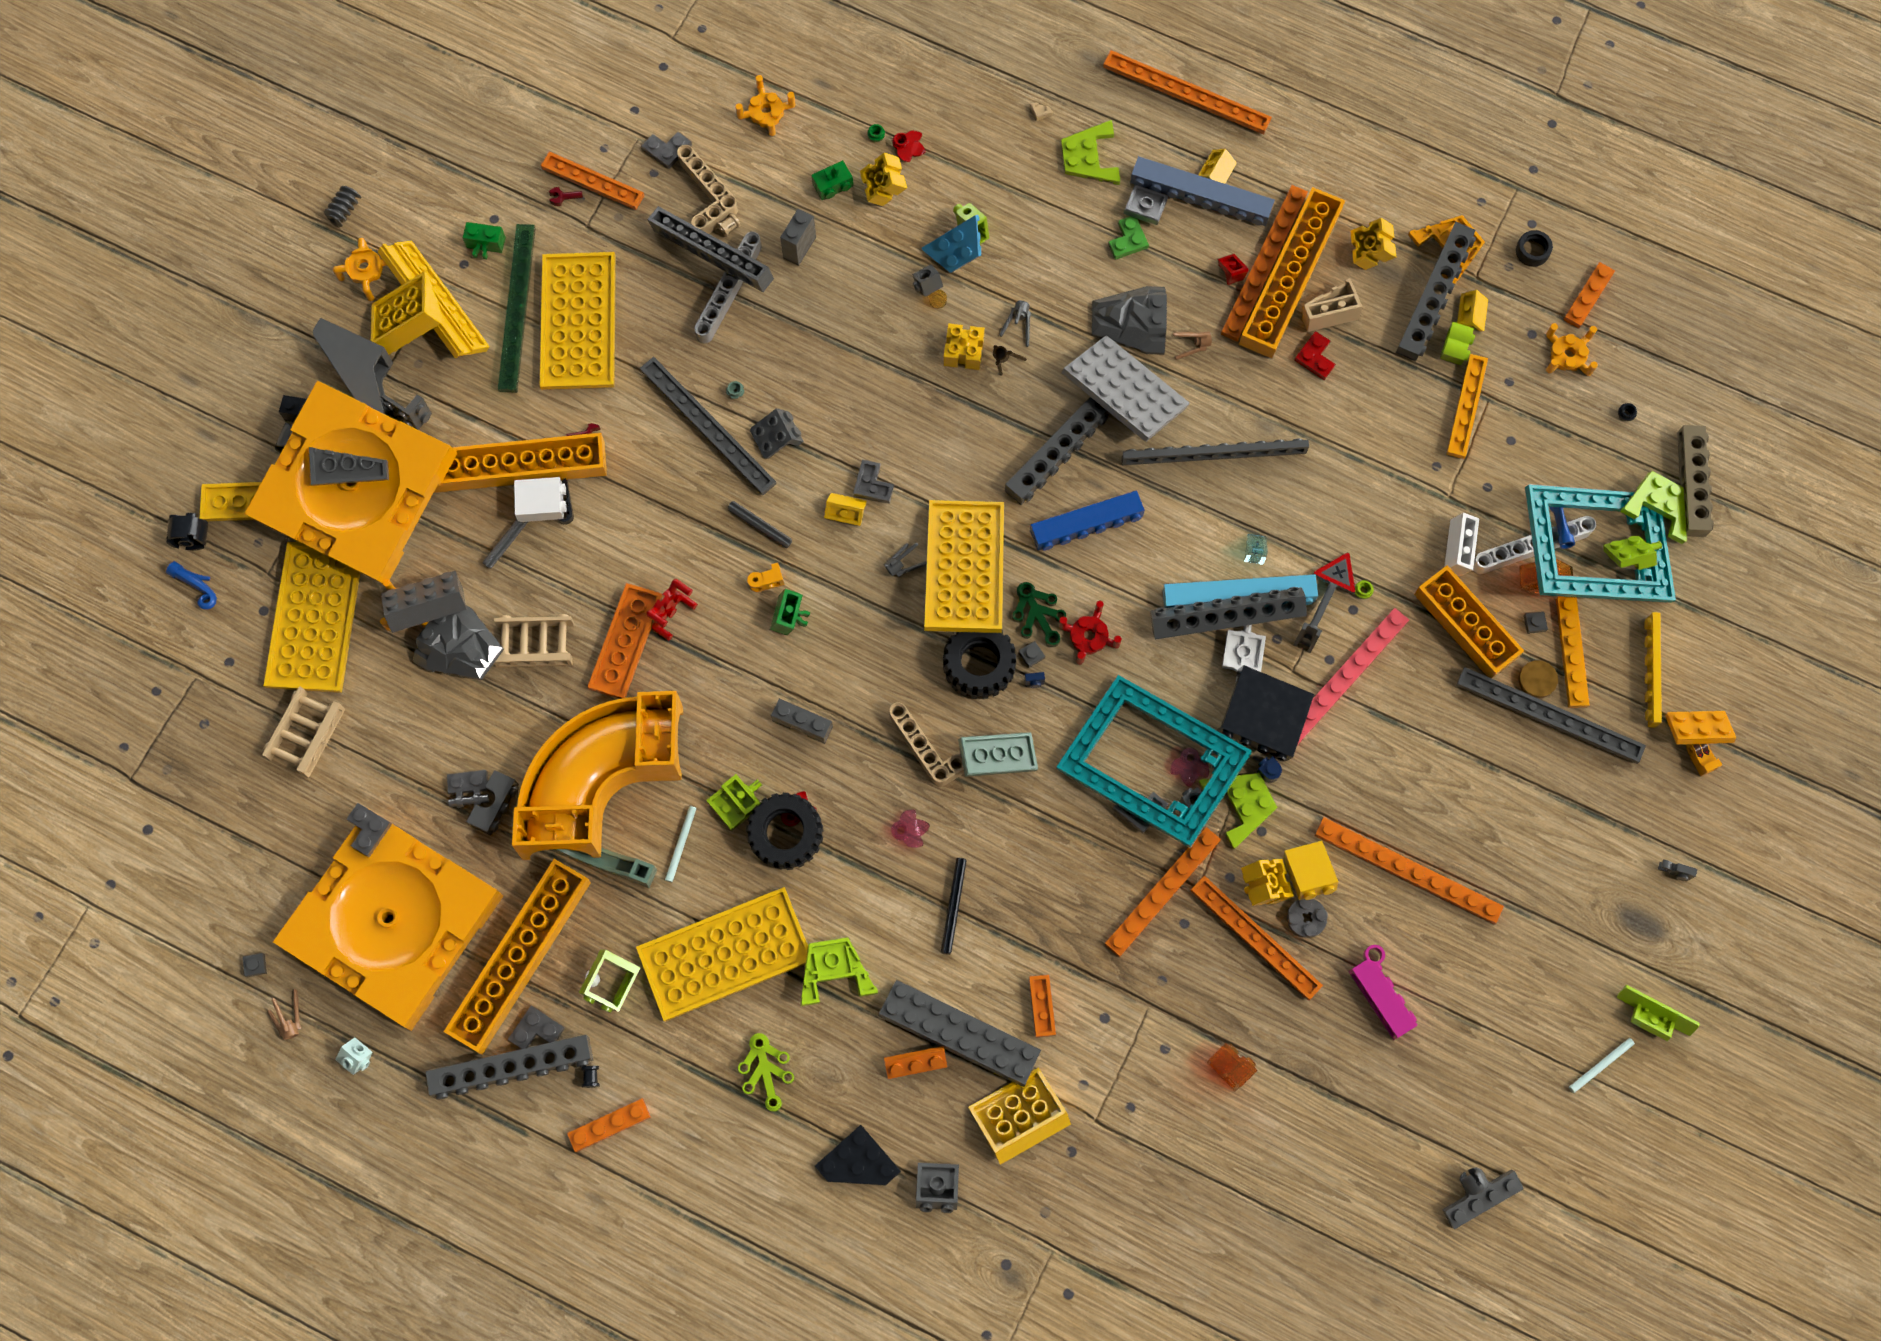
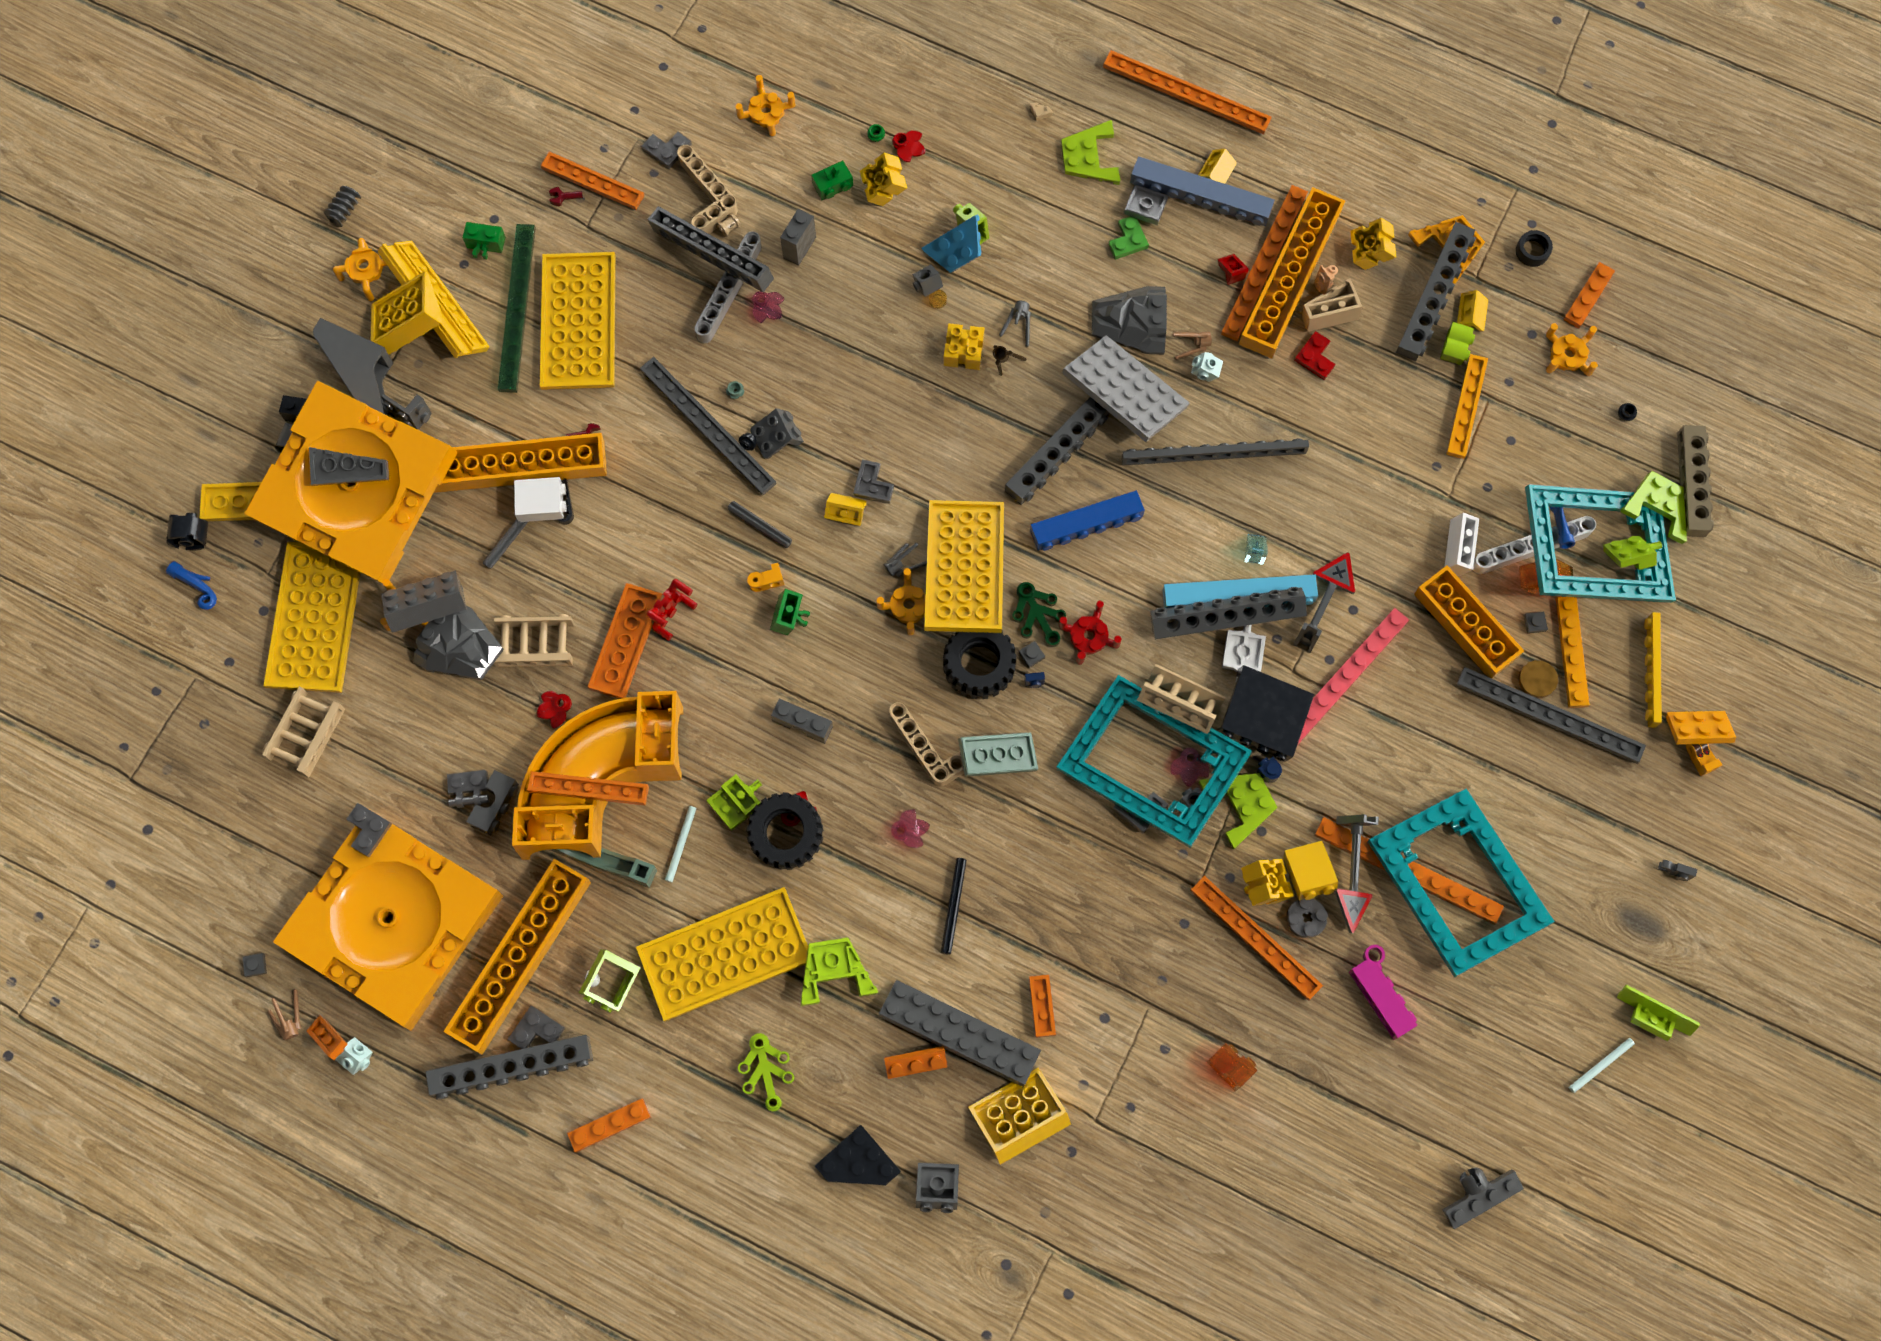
black bush [581,1065,600,1088] -> none
orange plate [1104,827,1221,958] -> none
lime plate [1355,580,1374,599] -> none
none -> orange plate [307,1015,348,1060]
none -> orange plate [527,771,649,806]
none -> red plate [536,691,572,729]
none -> black plate [739,433,757,451]
none -> clear pink plate [752,291,785,323]
none -> light orange plate [876,568,926,635]
none -> tan fence [1137,664,1226,734]
none -> light aqua brick [1191,352,1223,382]
none -> light nougat hinge [1314,265,1338,295]
none -> dark grey piece [1334,814,1379,933]
none -> teal plate [1368,788,1555,978]

